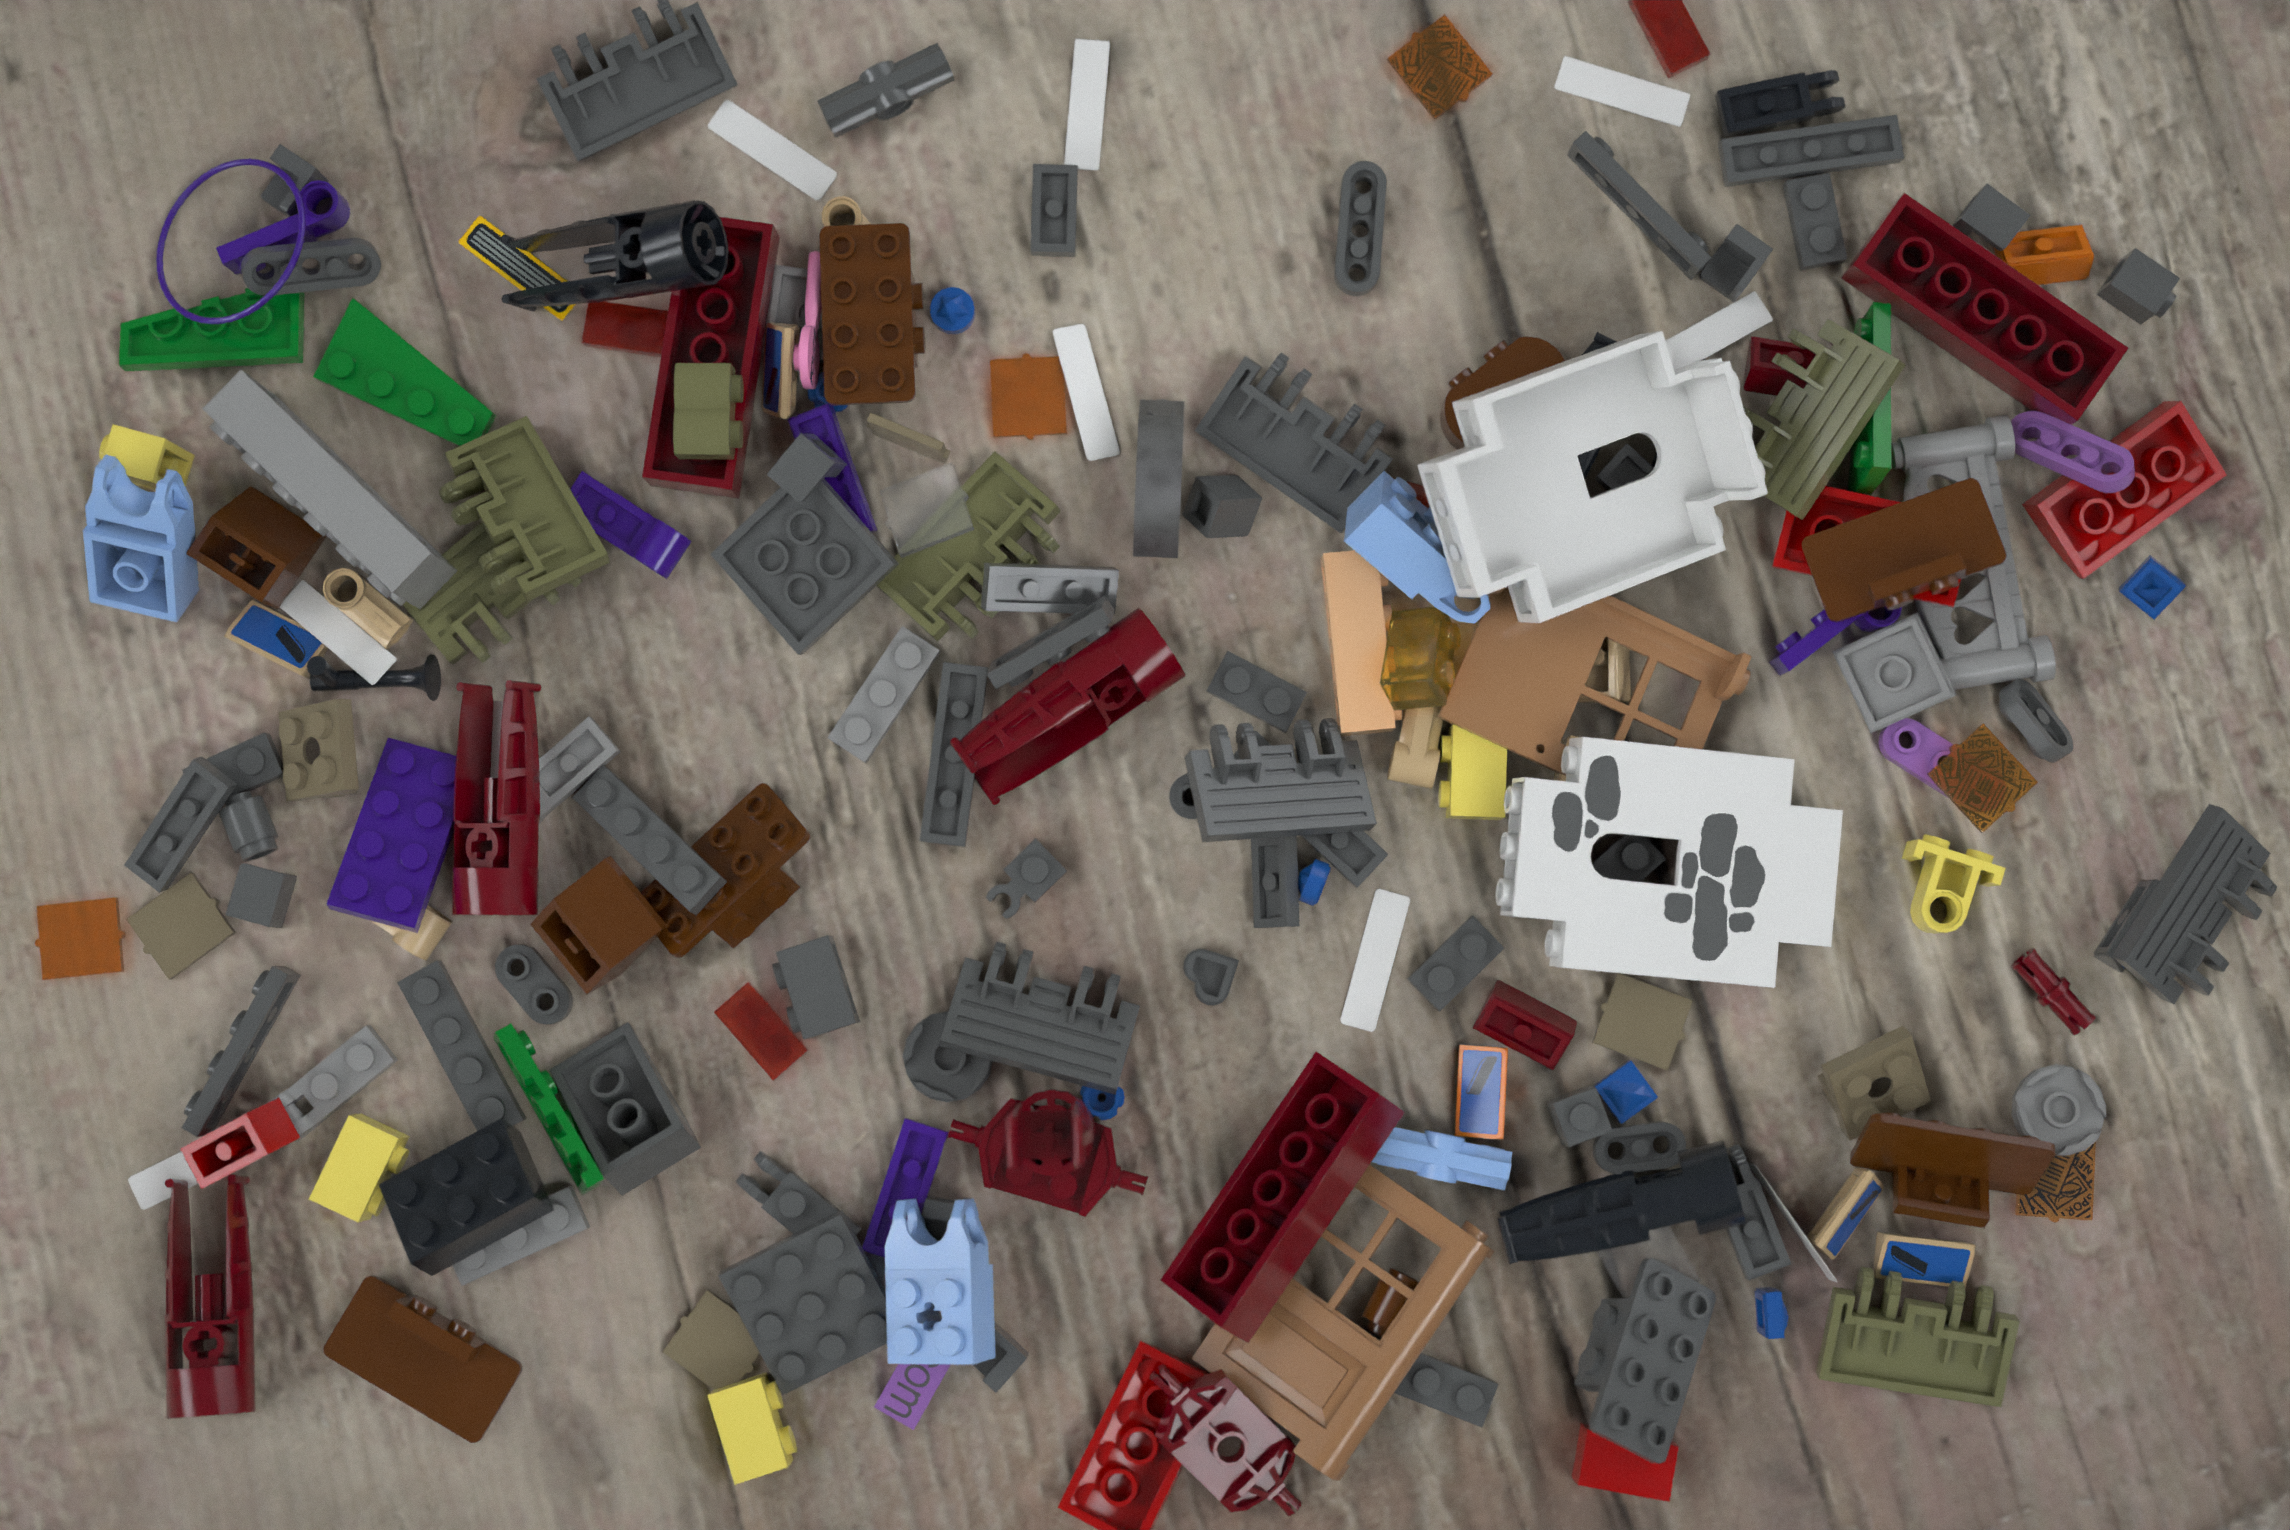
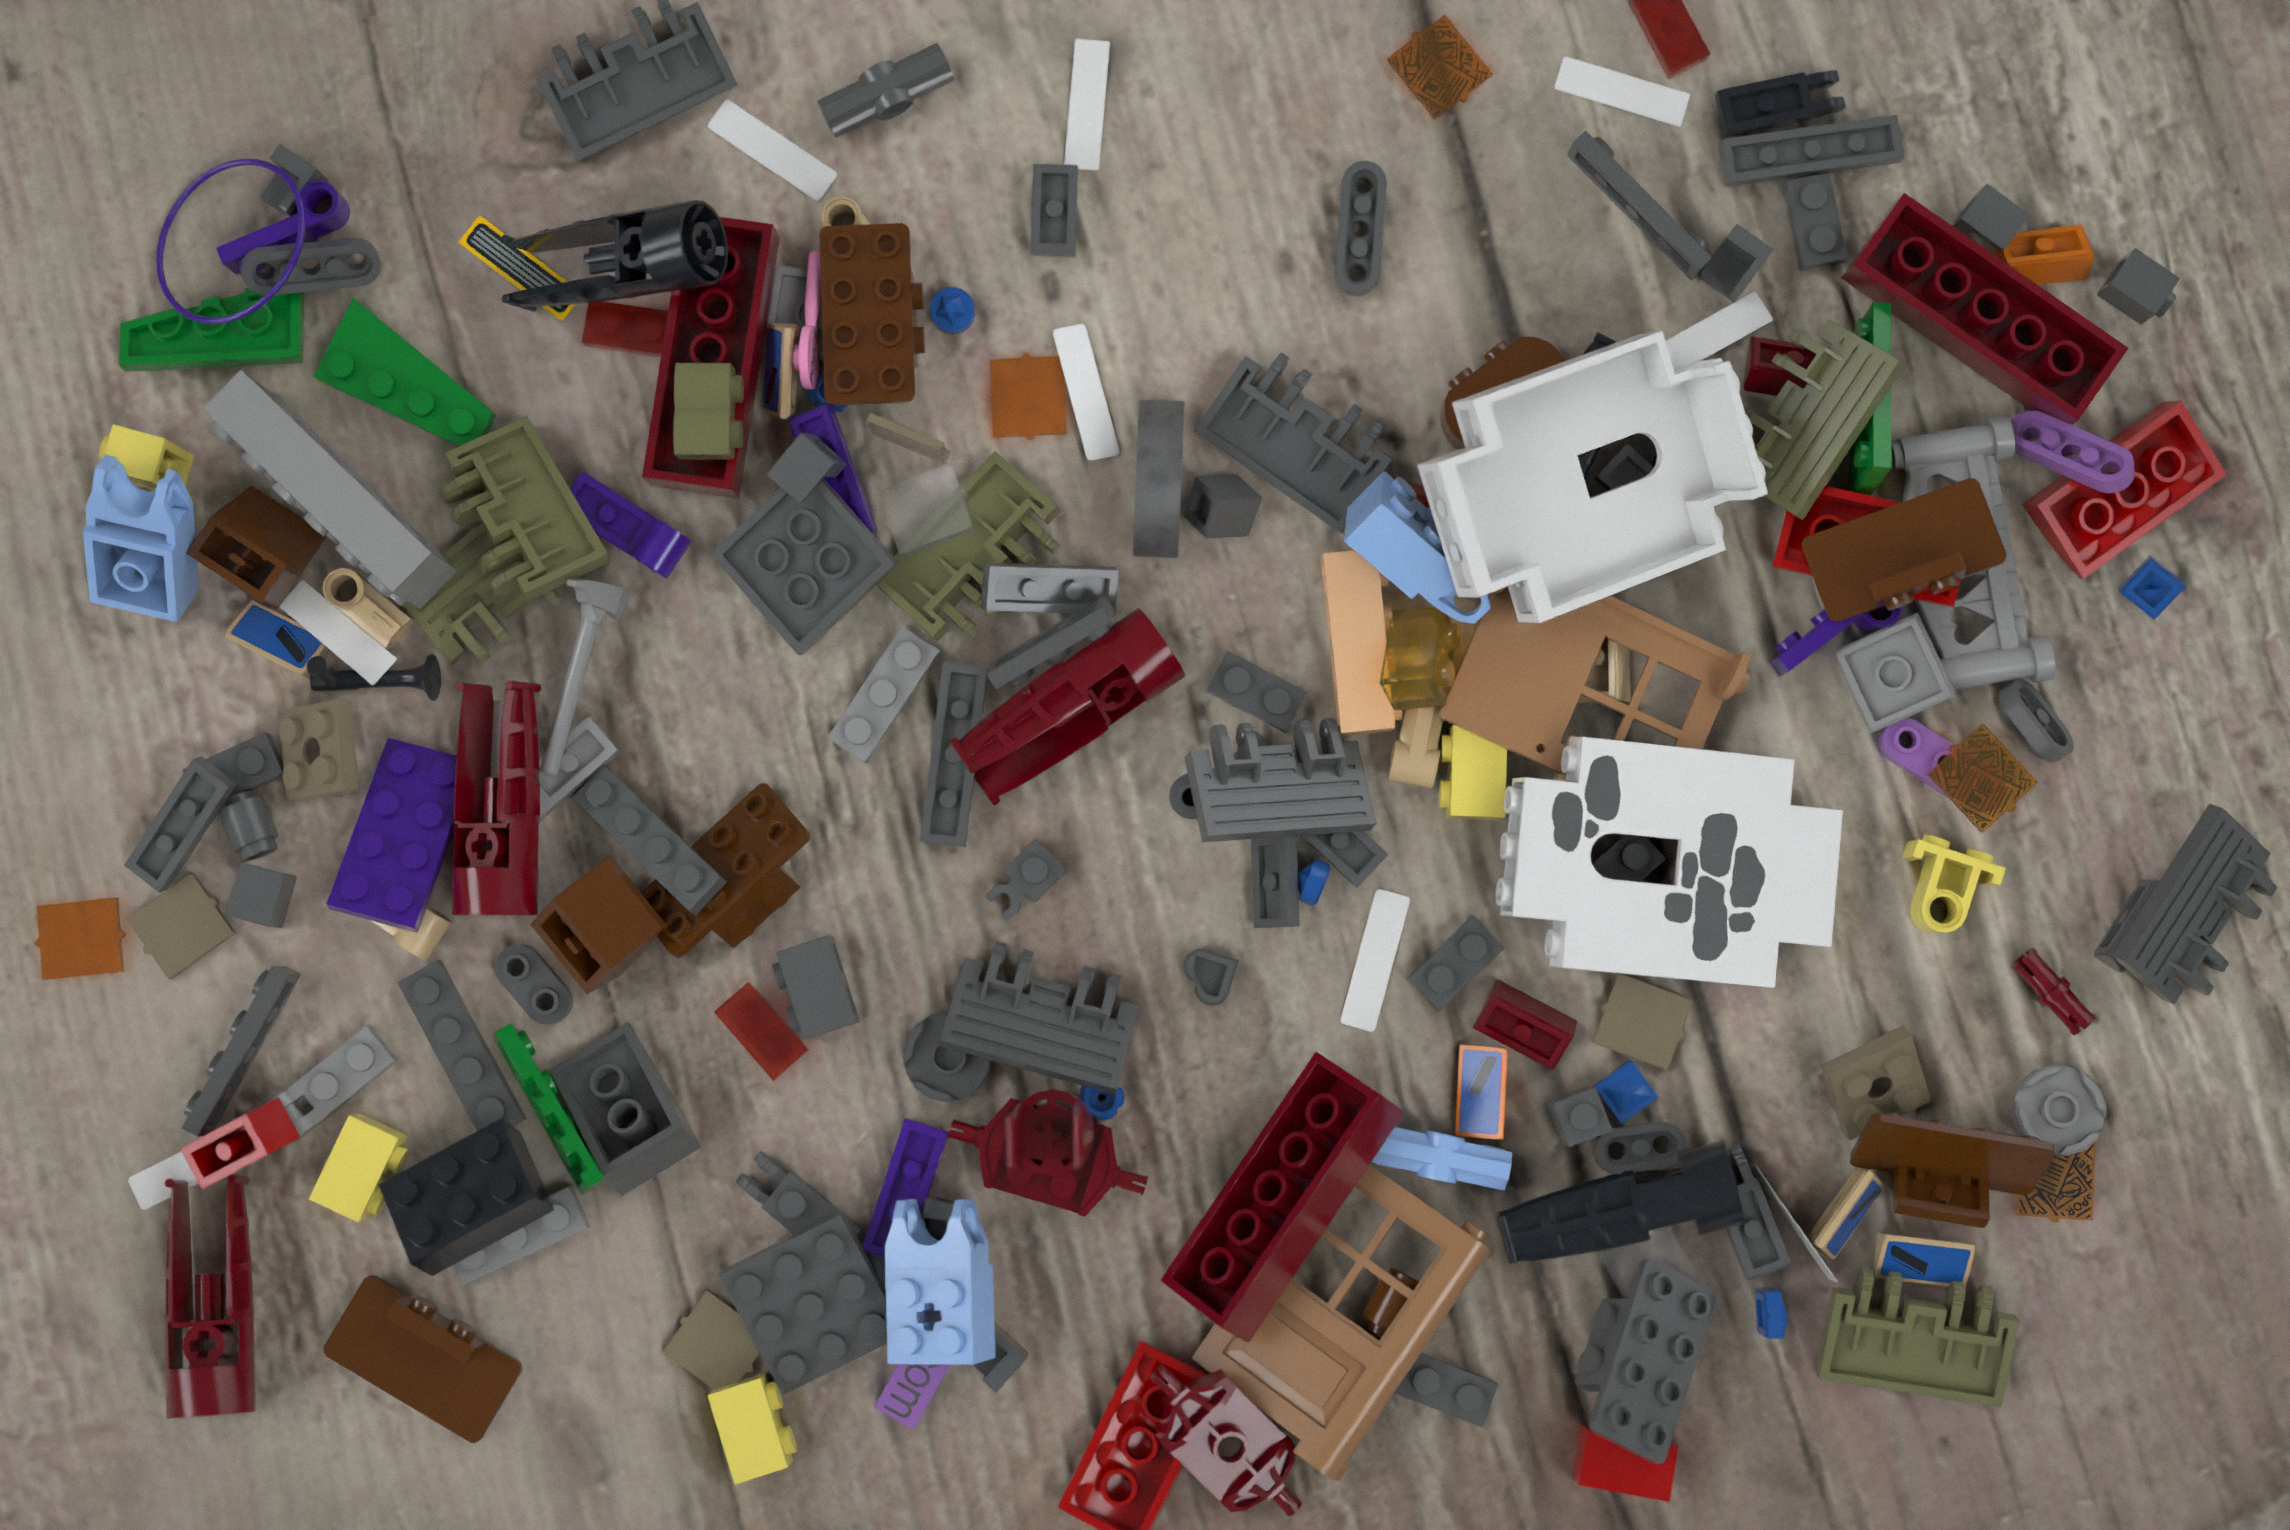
none -> light grey piece [540,578,630,775]

